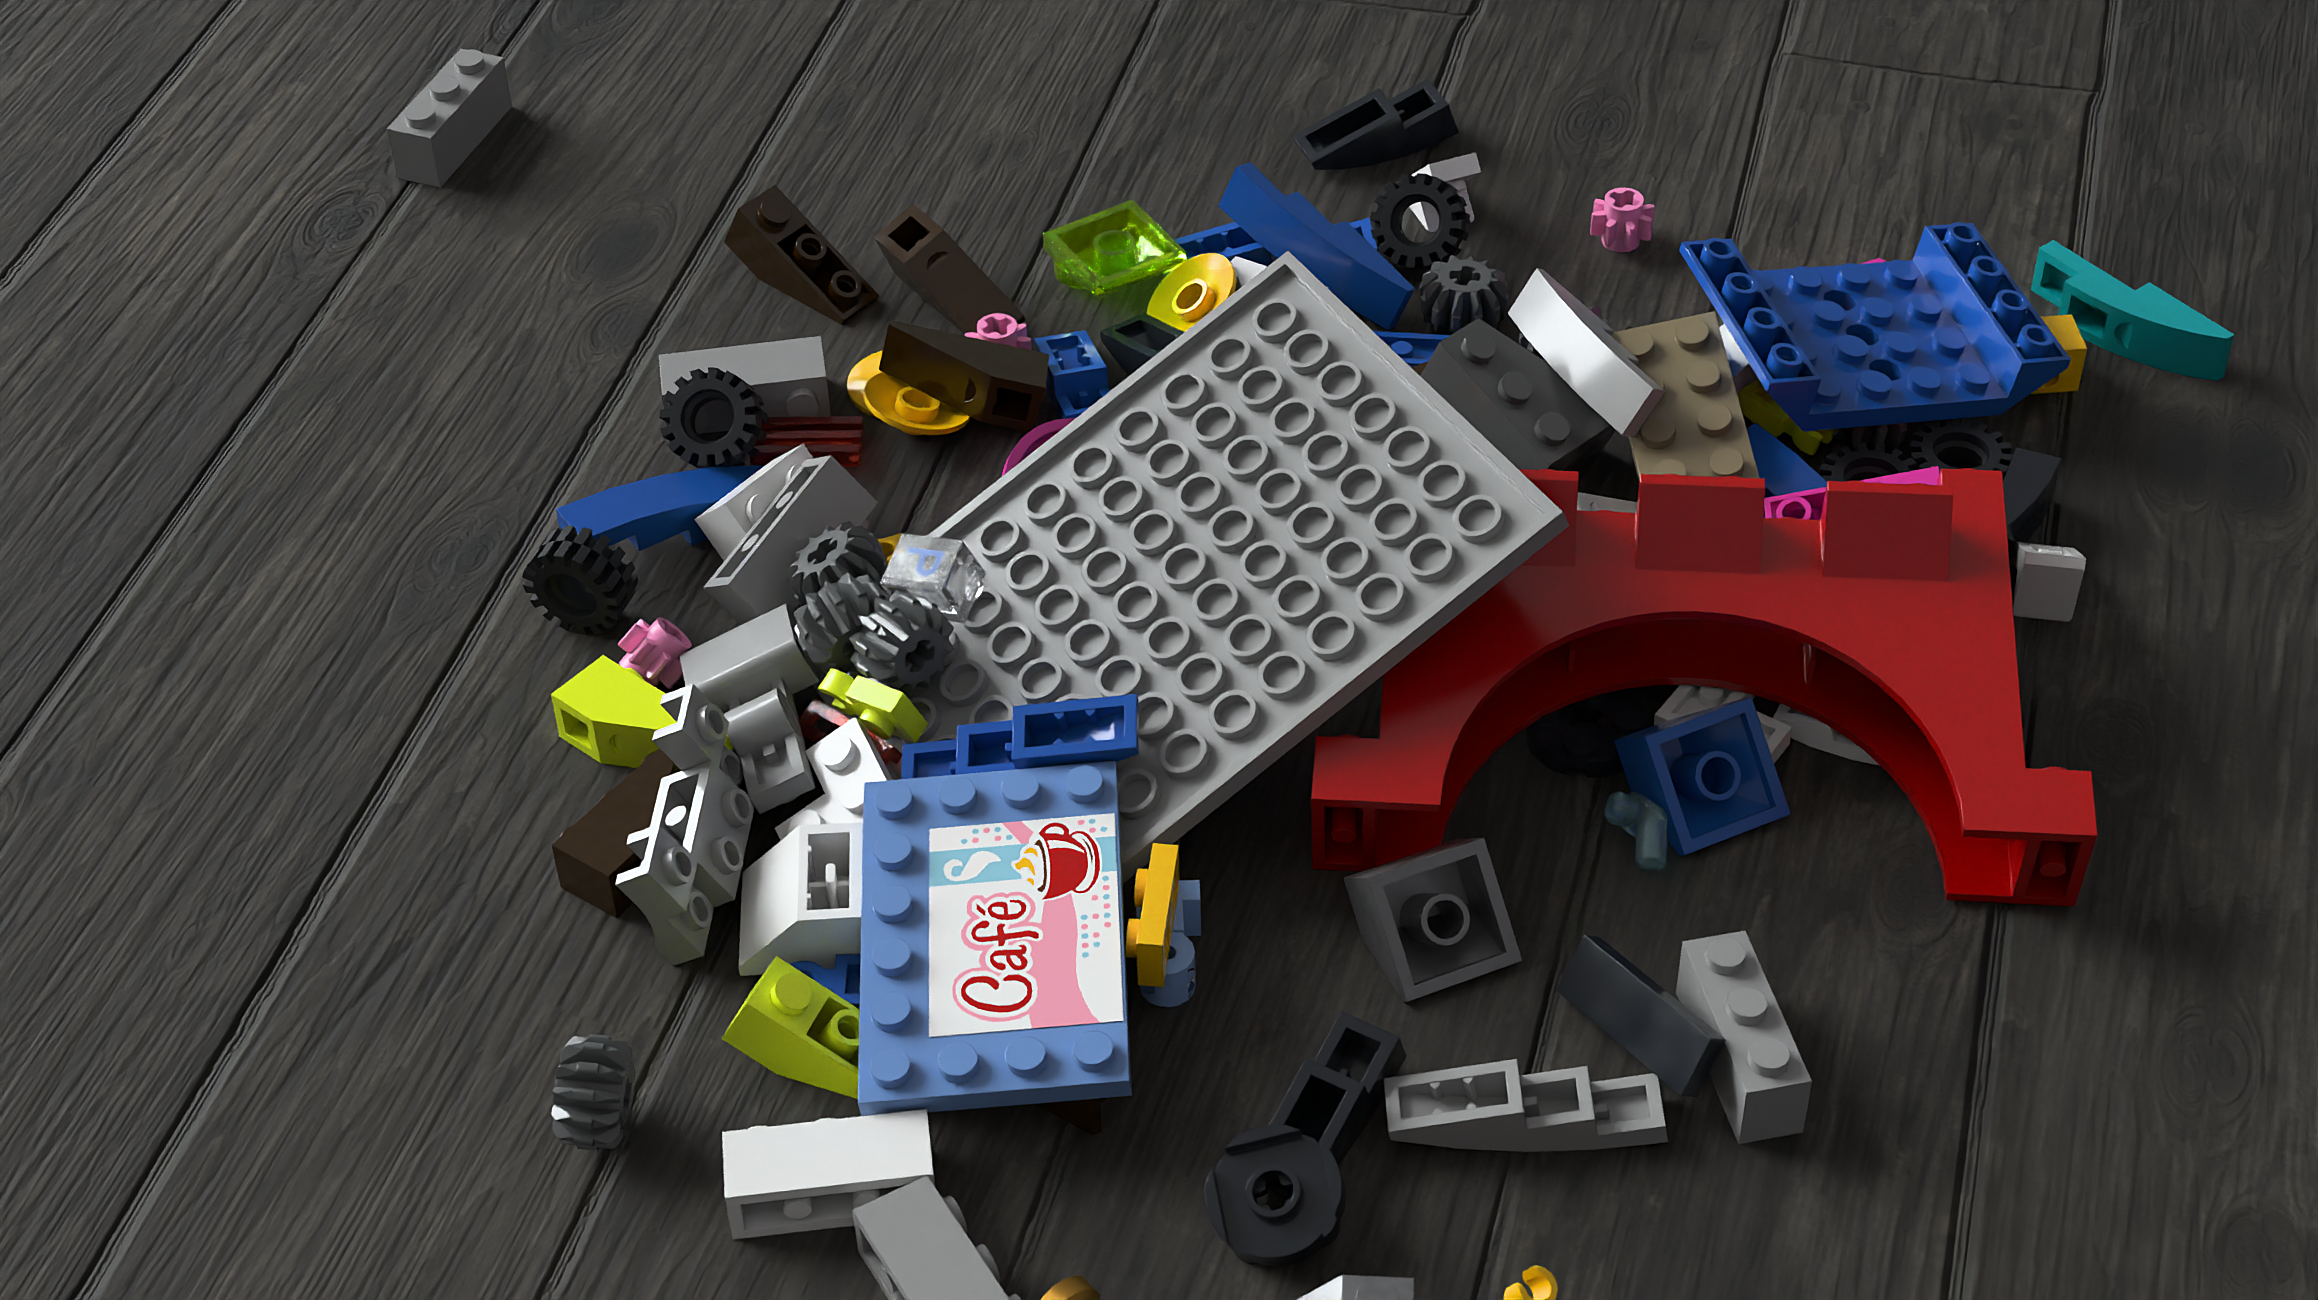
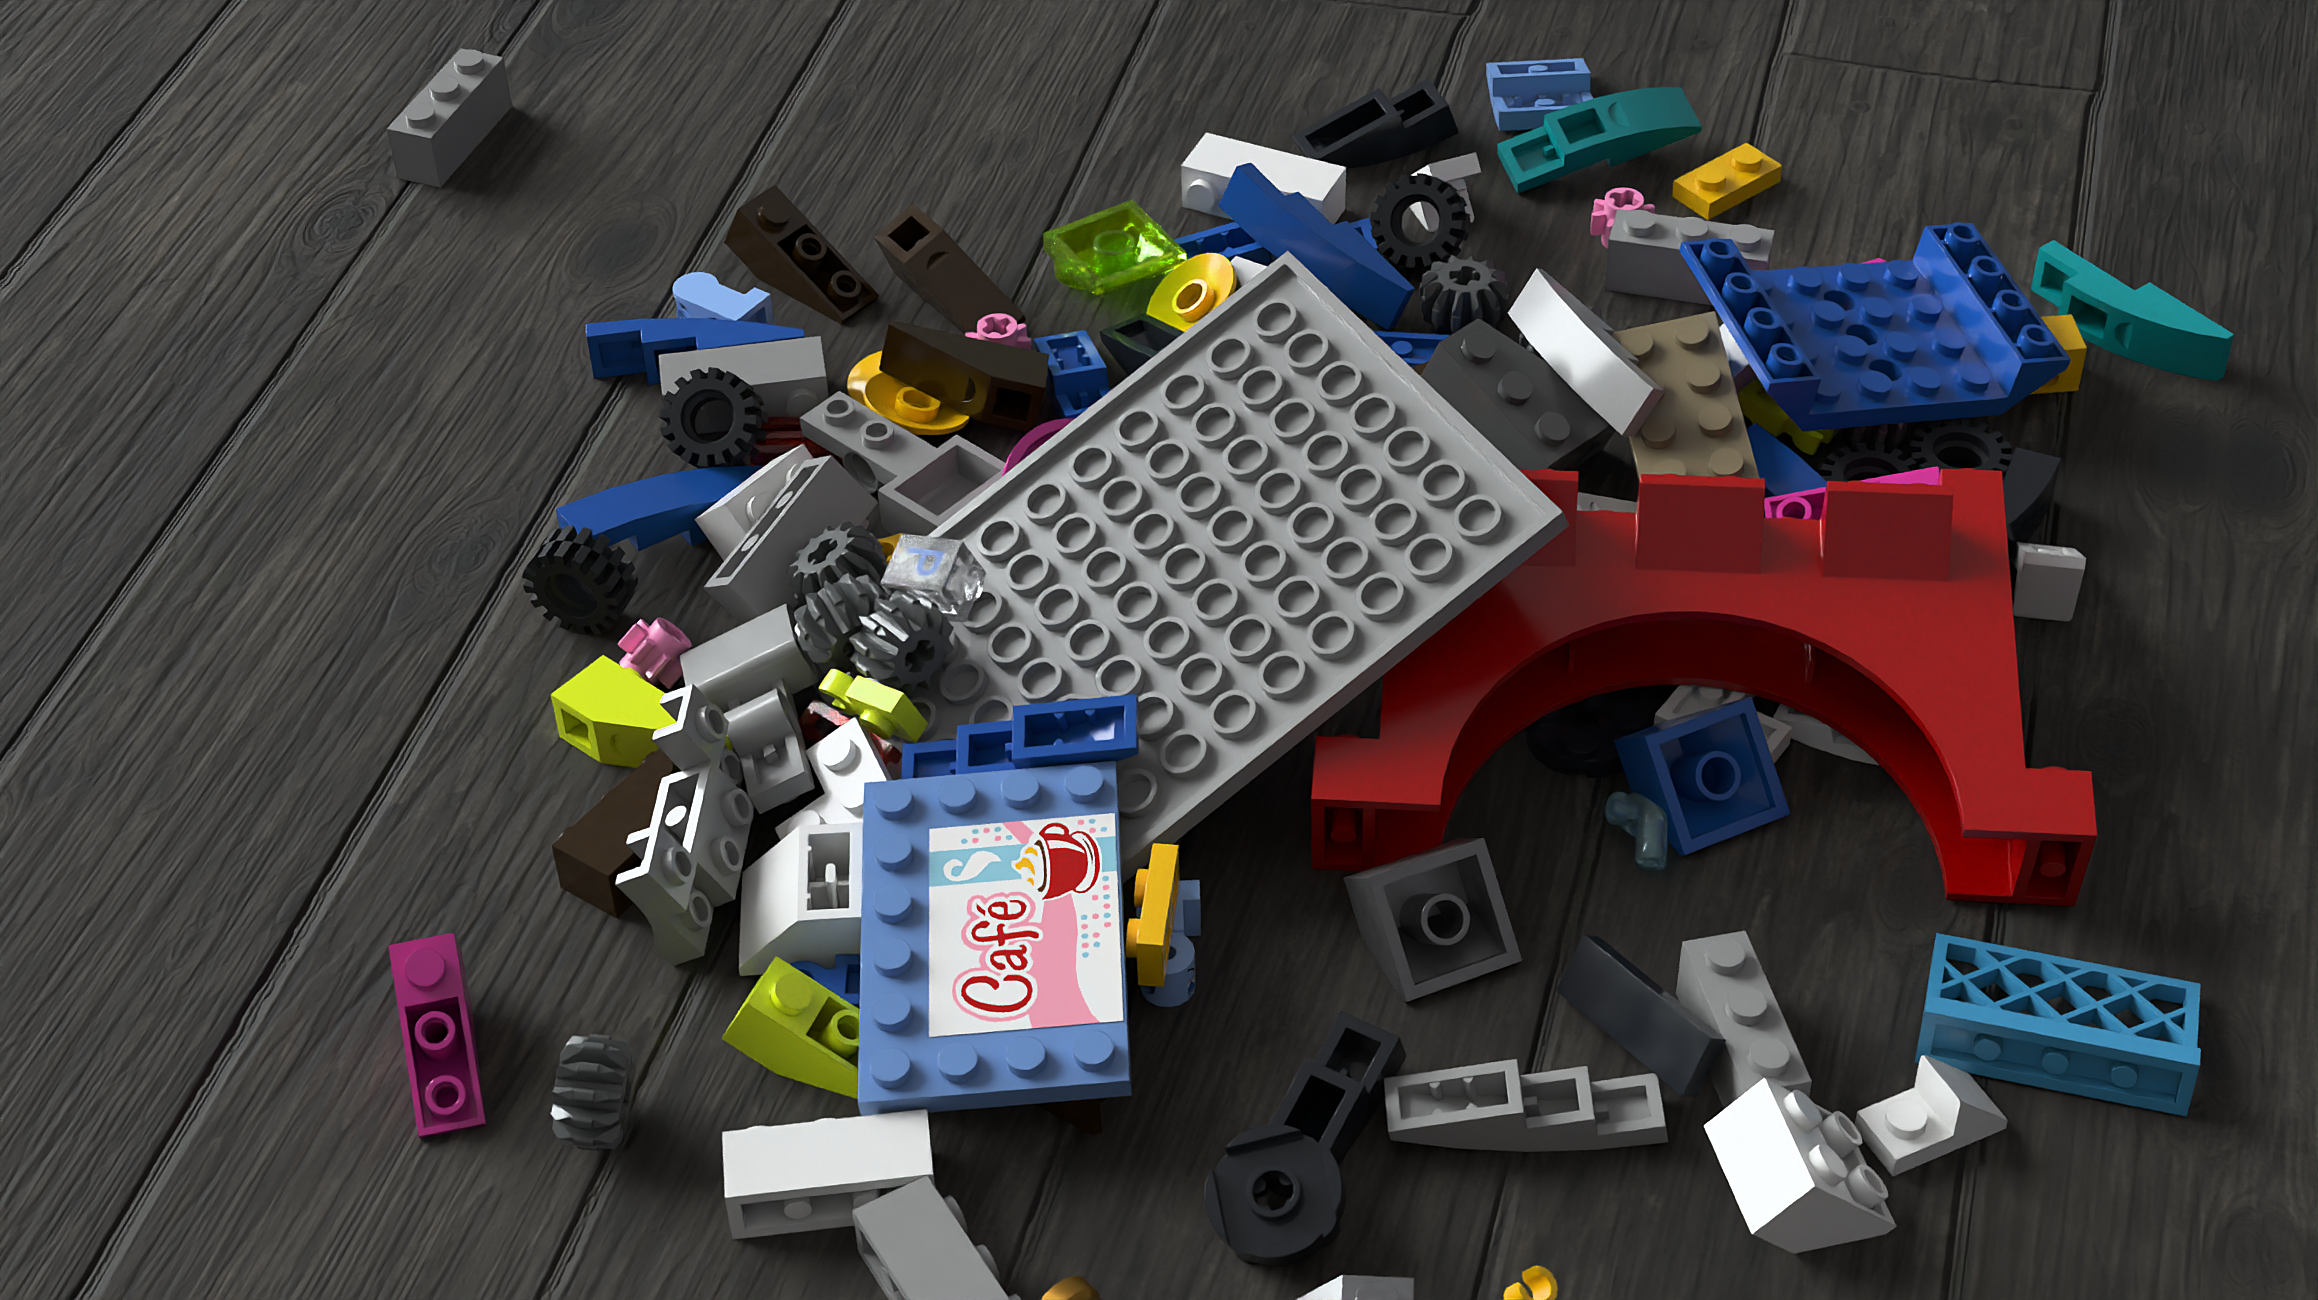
none -> dark pink slope [388,933,486,1138]
none -> blue slope [585,318,805,385]
none -> light blue leg [672,272,774,325]
none -> light grey plate [800,391,1005,547]
none -> white brick [1181,133,1346,225]
none -> medium blue slope [1486,58,1593,131]
none -> teal slope [1497,87,1702,194]
none -> light grey brick [1604,209,1774,305]
none -> yellow plate [1672,142,1782,220]
none -> white slope [1704,1078,1896,1254]
none -> white slope [1855,1055,2008,1177]
none -> dark azure fence [1915,933,2201,1117]

